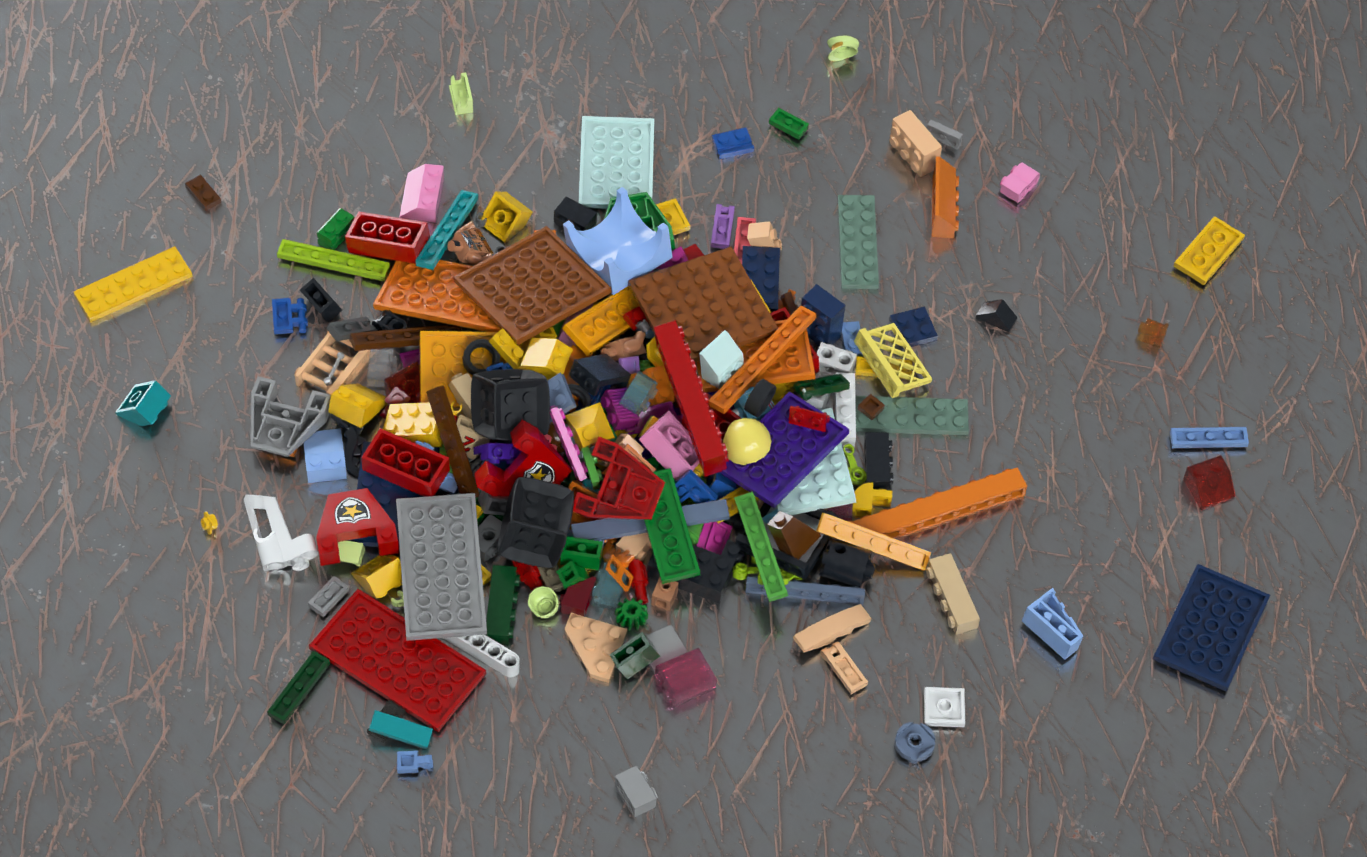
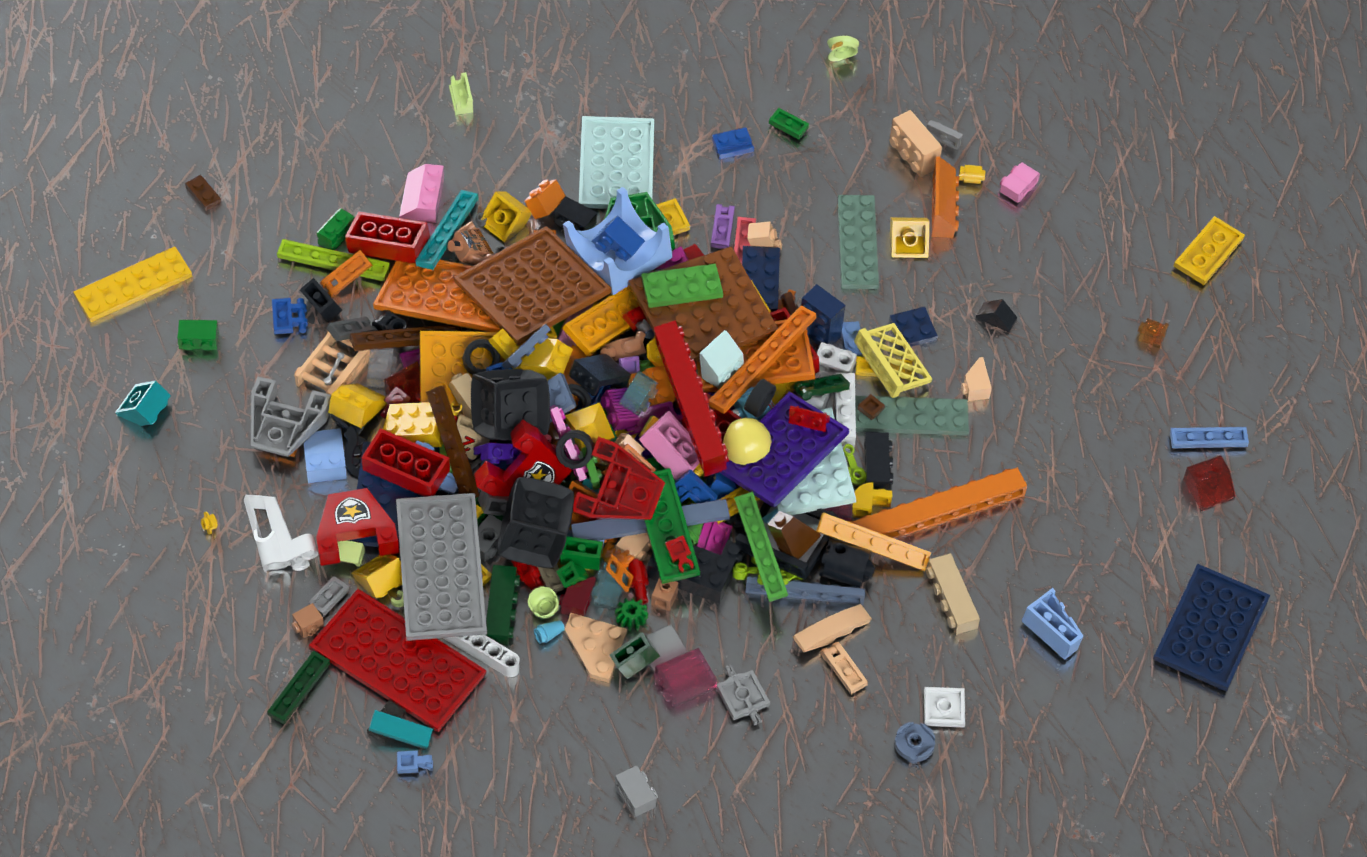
none -> green brick [177,320,219,351]
none -> nougat brick [291,603,324,639]
none -> orange plate [320,250,373,298]
none -> sand blue plate [501,324,551,369]
none -> orange brick [525,179,566,220]
none -> medium azure cone [534,620,565,643]
none -> black tyre [556,430,594,469]
none -> blue brick [591,215,645,262]
none -> bright green plate [641,264,723,308]
none -> red plate [665,535,694,573]
none -> light grey plate [716,664,770,725]
none -> yellow slope [890,217,930,258]
none -> yellow brick [959,165,985,184]
none -> light nougat slope [961,357,992,401]

